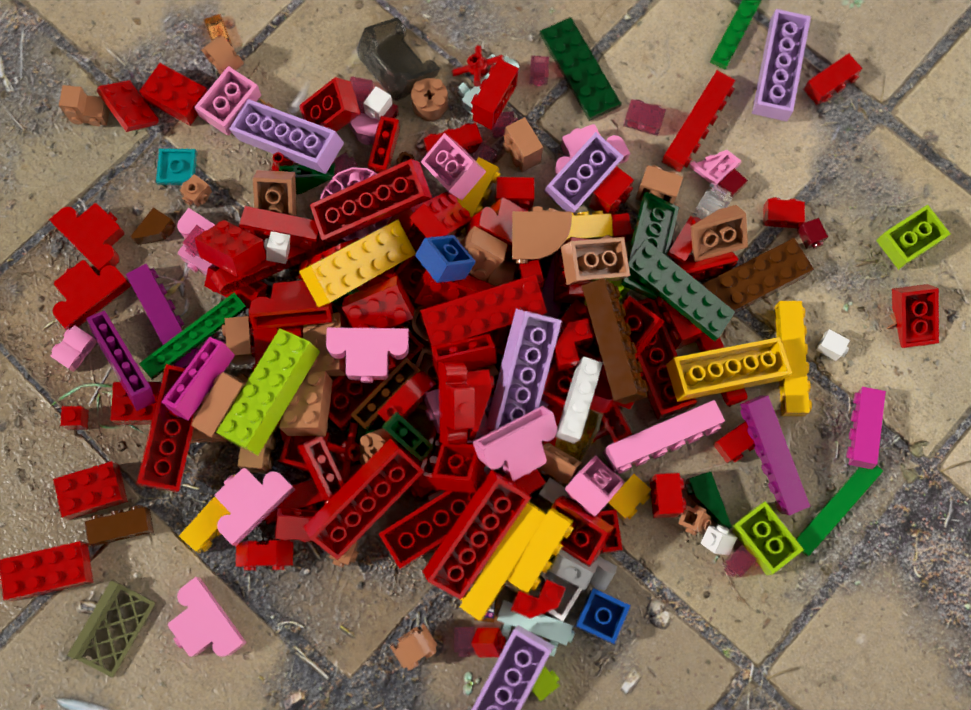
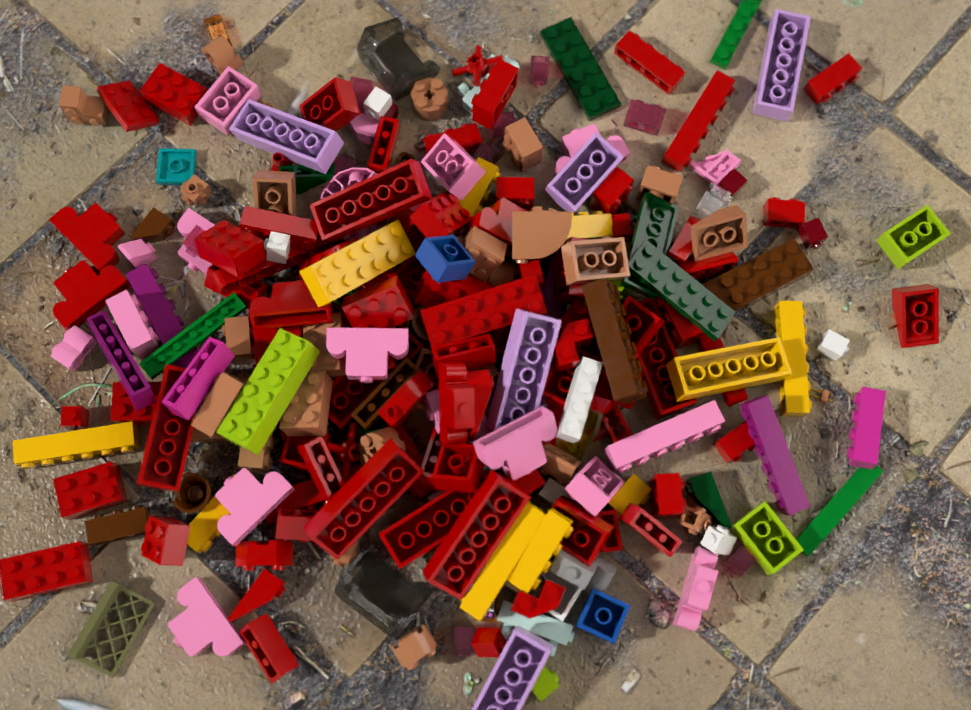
dark green slope [382,412,435,462] -> none
none -> yellow brick [12,421,140,469]
none -> bright pink brick [105,290,161,360]
none -> bright pink slope [117,239,158,268]
none -> red brick [141,516,191,566]
none -> reddish brown helmet [172,472,211,513]
none -> red slope [227,568,287,622]
none -> red brick [239,613,299,684]
none -> clear smoke windscreen [335,543,433,640]
none -> red brick [614,30,686,96]
none -> red brick [618,503,682,557]
none -> bright pink brick [673,547,718,631]
none -> piece [809,388,832,403]

